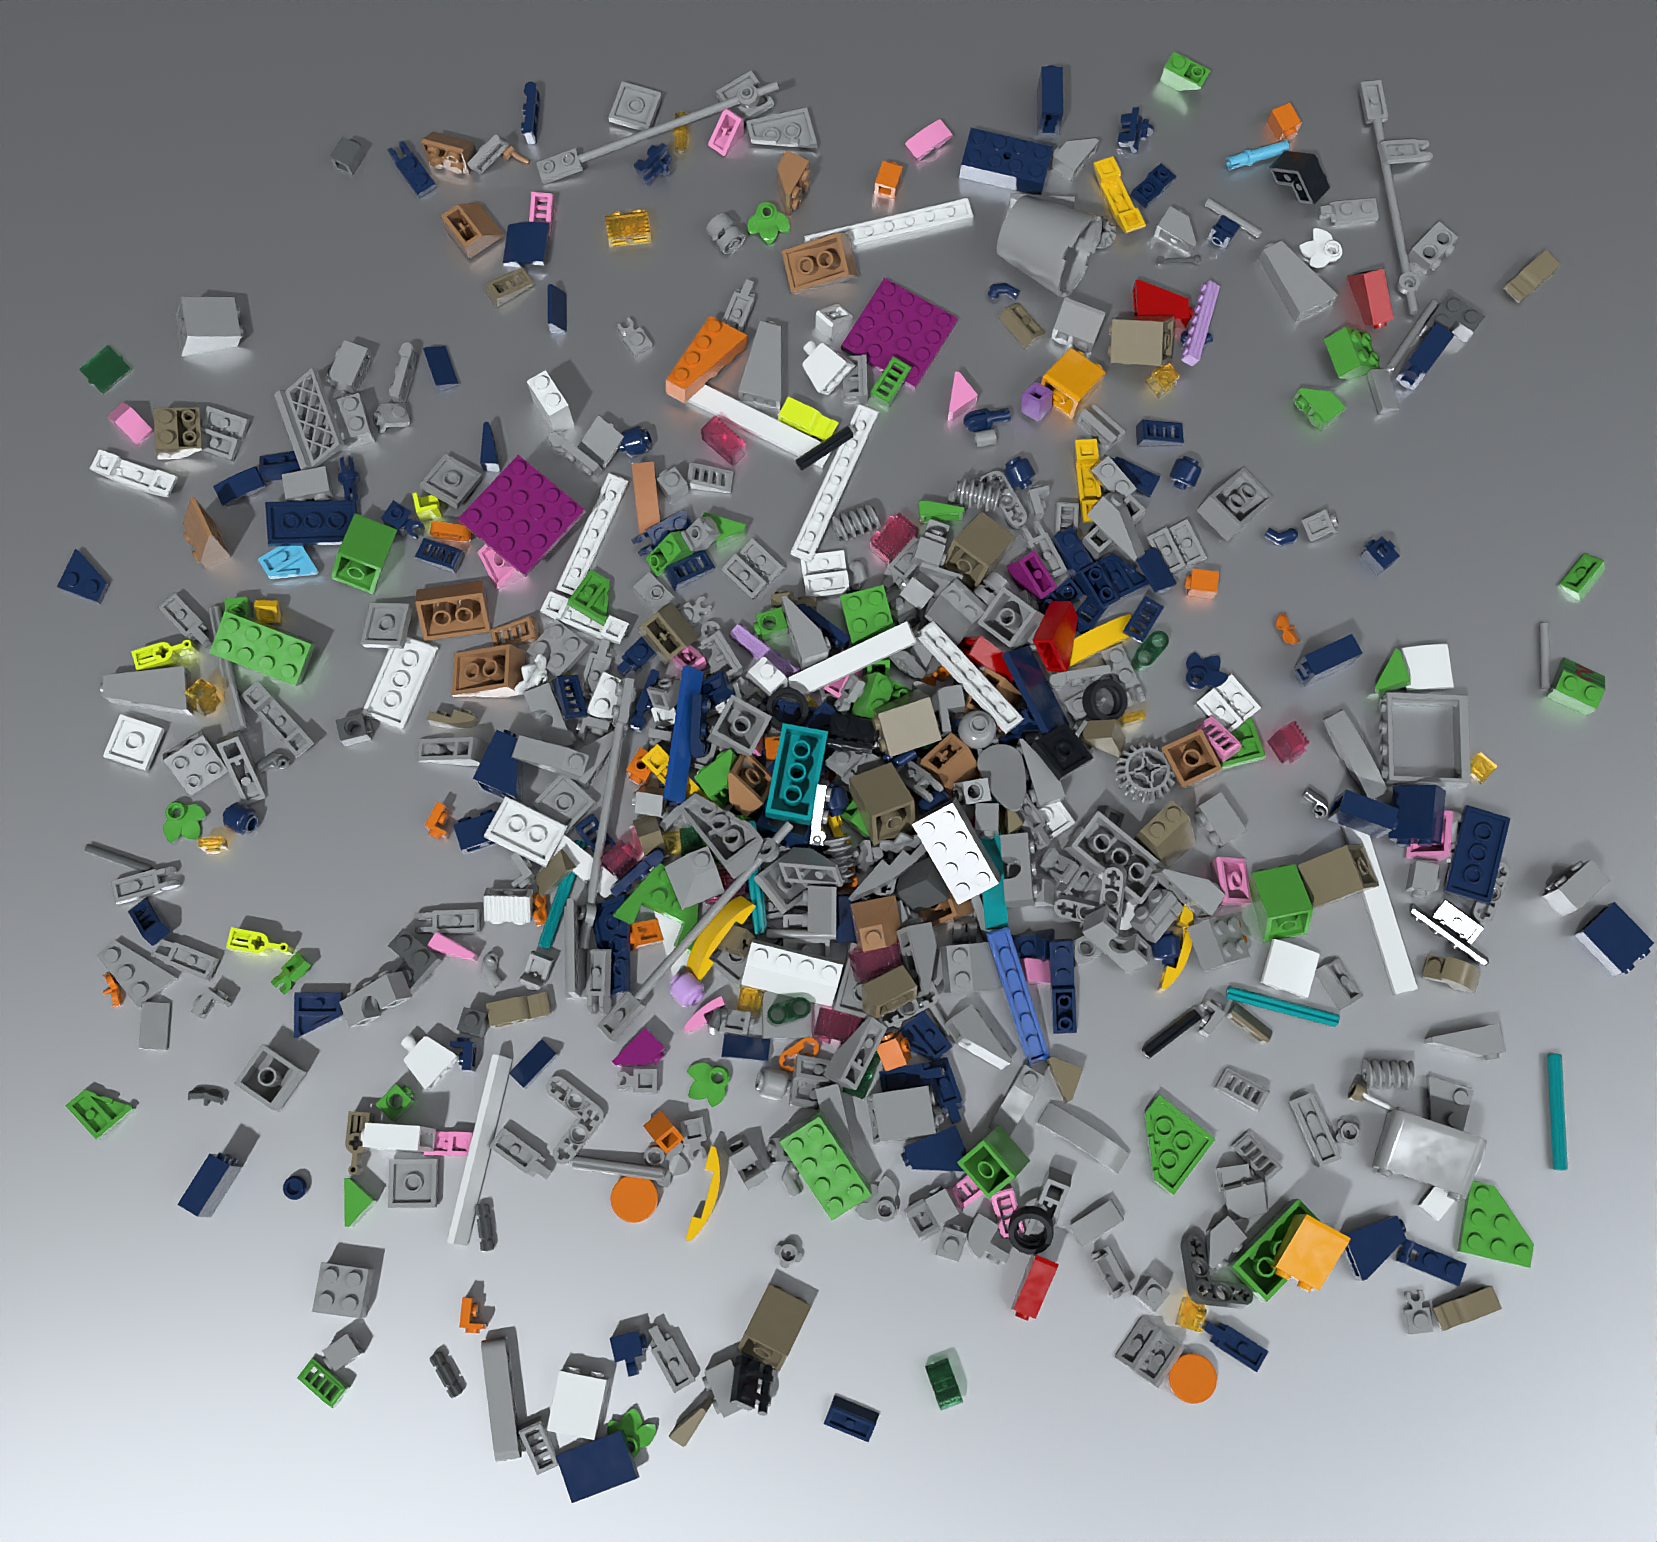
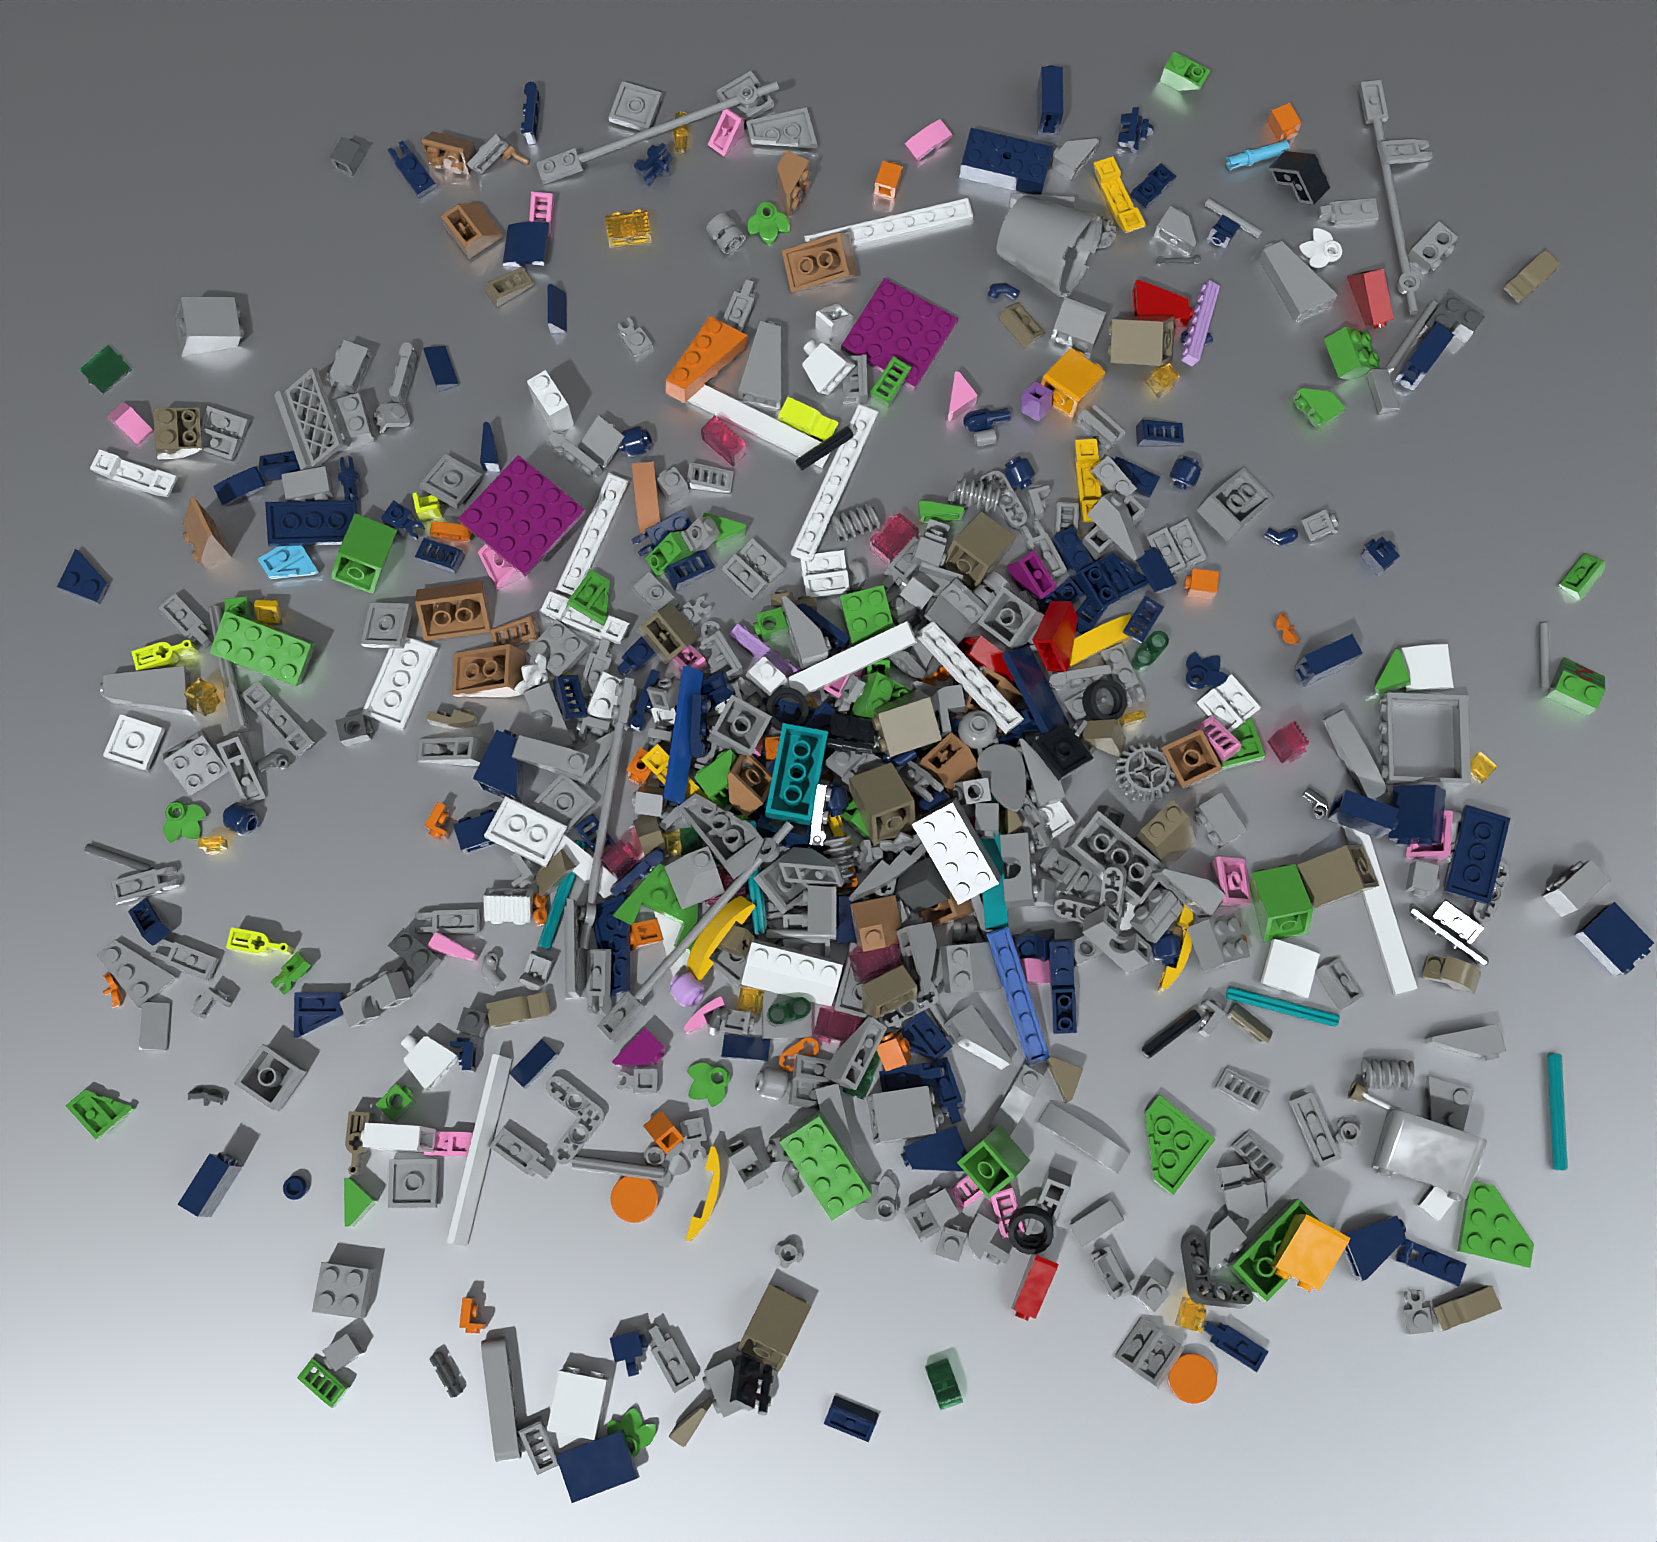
dark grey axle [475,1204,494,1252] -> none

